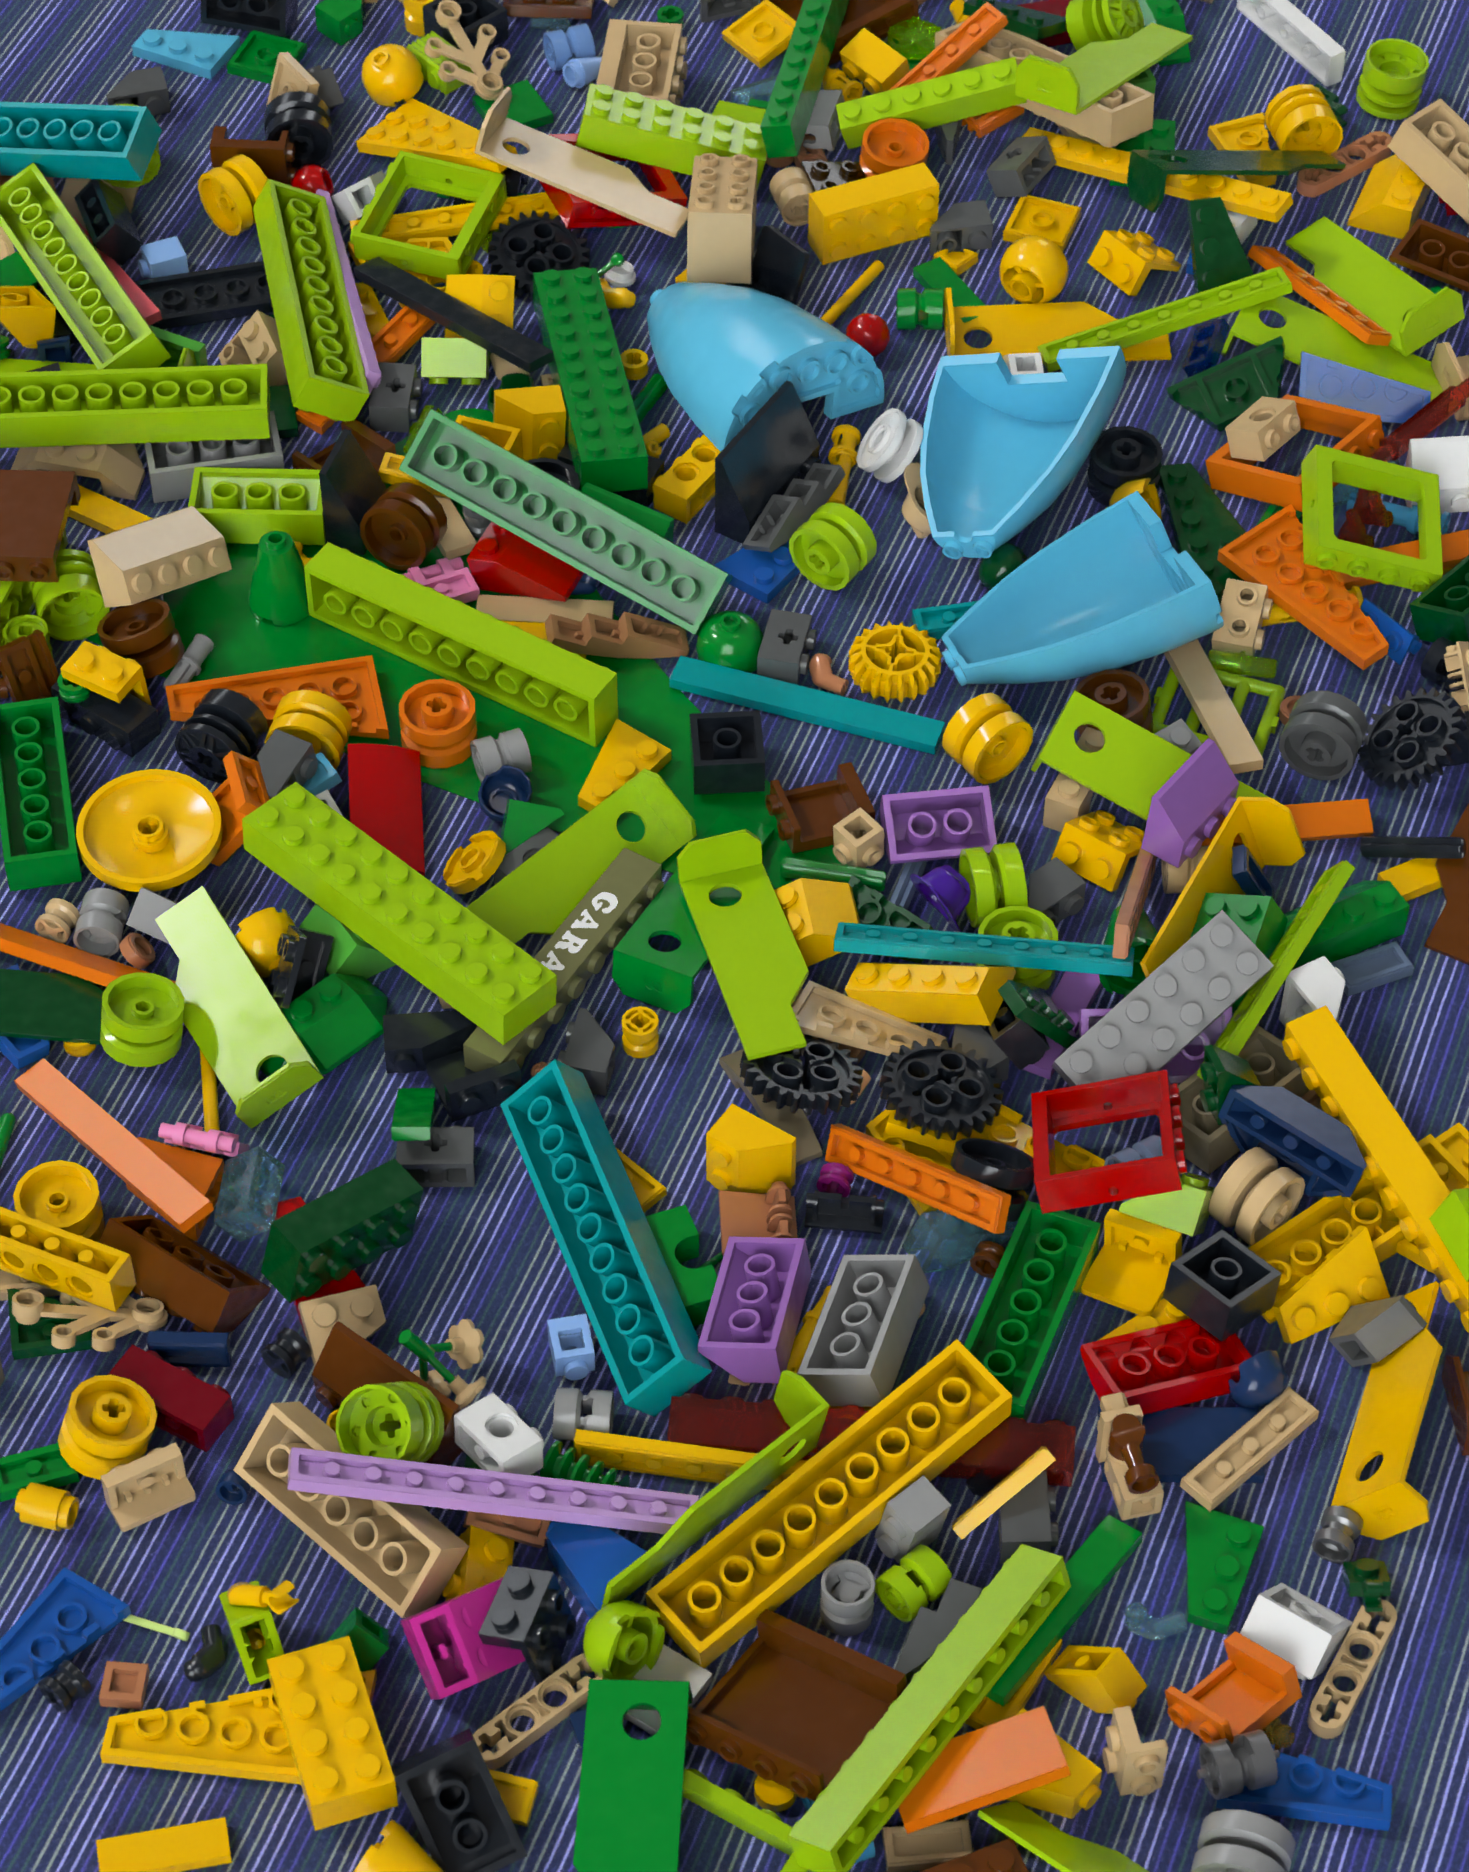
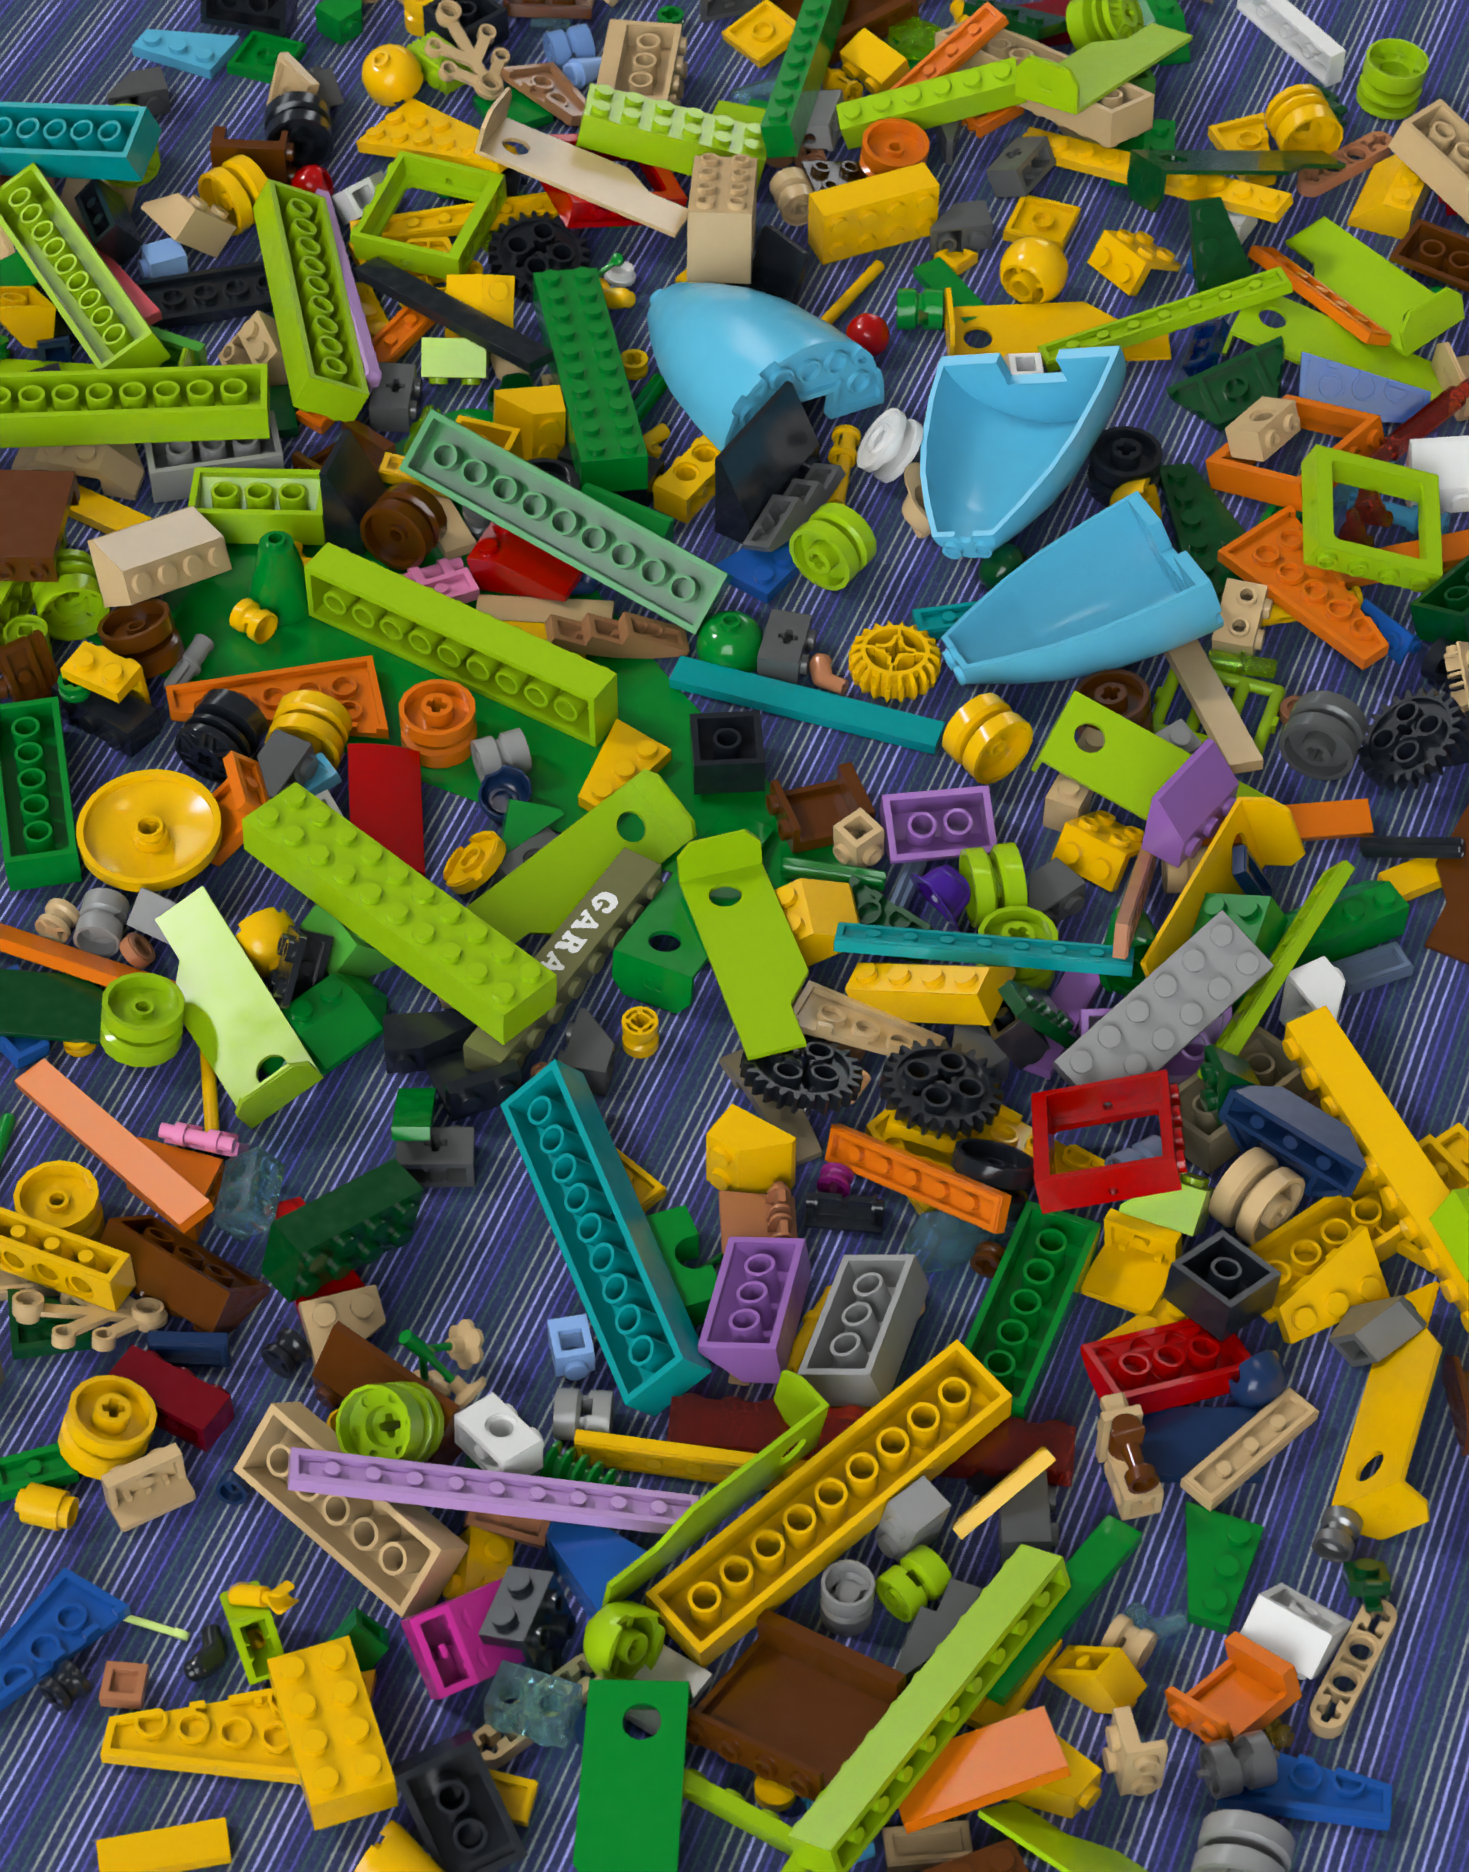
none -> tan slope [141,193,236,258]
none -> yellow wheel [229,598,278,644]
none -> clear light blue brick [483,1660,583,1749]
none -> medium nougat wing [500,62,586,127]
none -> tan wheel [1101,1613,1158,1671]

